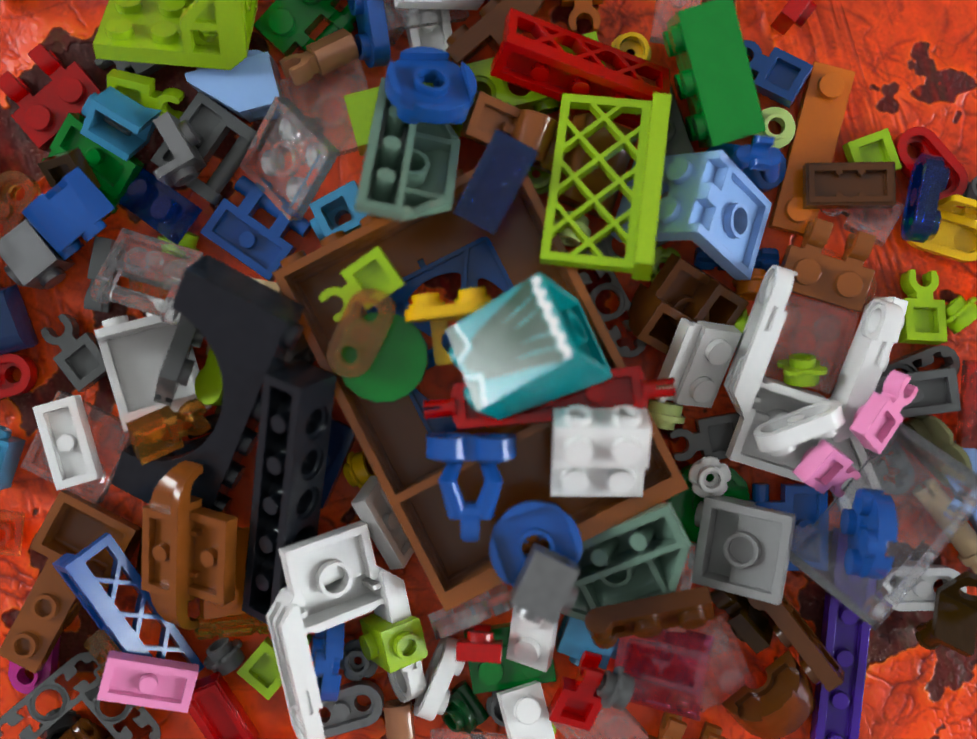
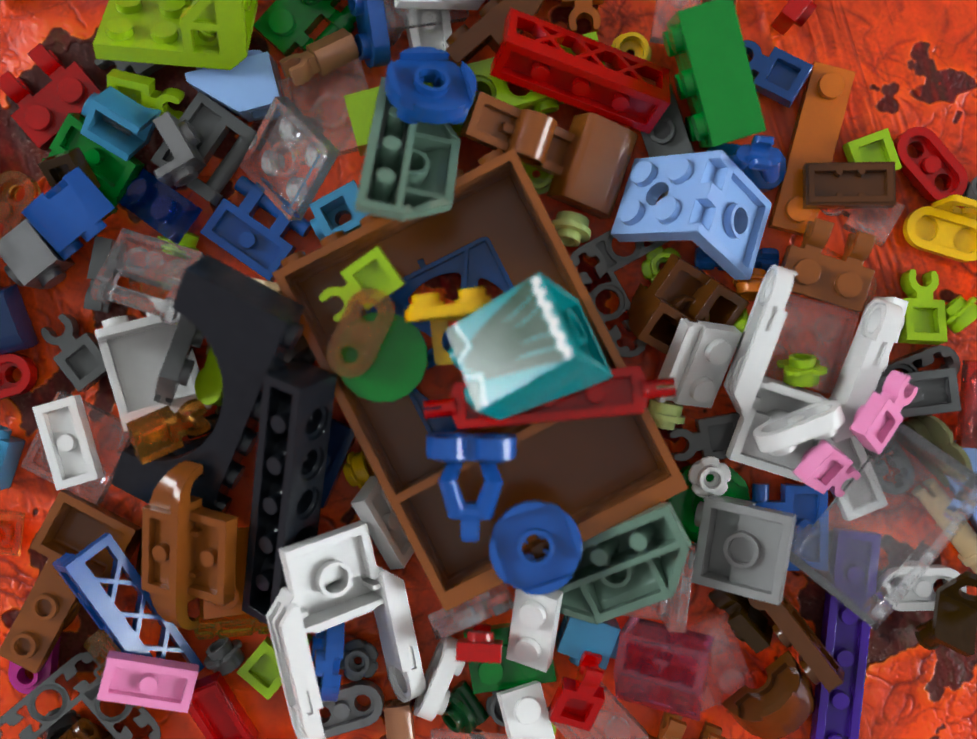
lime bracket [359,613,428,674] -> none
clear blue plate [453,129,539,235] -> none
flat silver brick [510,543,580,624] -> none
lime fence [540,93,672,281] -> none
white plate [550,405,652,497] -> none
reddish brown plate [585,586,716,649] -> none
dark grey plate [597,666,635,711] -> none
yellowish green plate [753,107,796,149] -> none
blue plate [840,488,898,580] -> none
clear blue plate [901,153,950,243] -> none

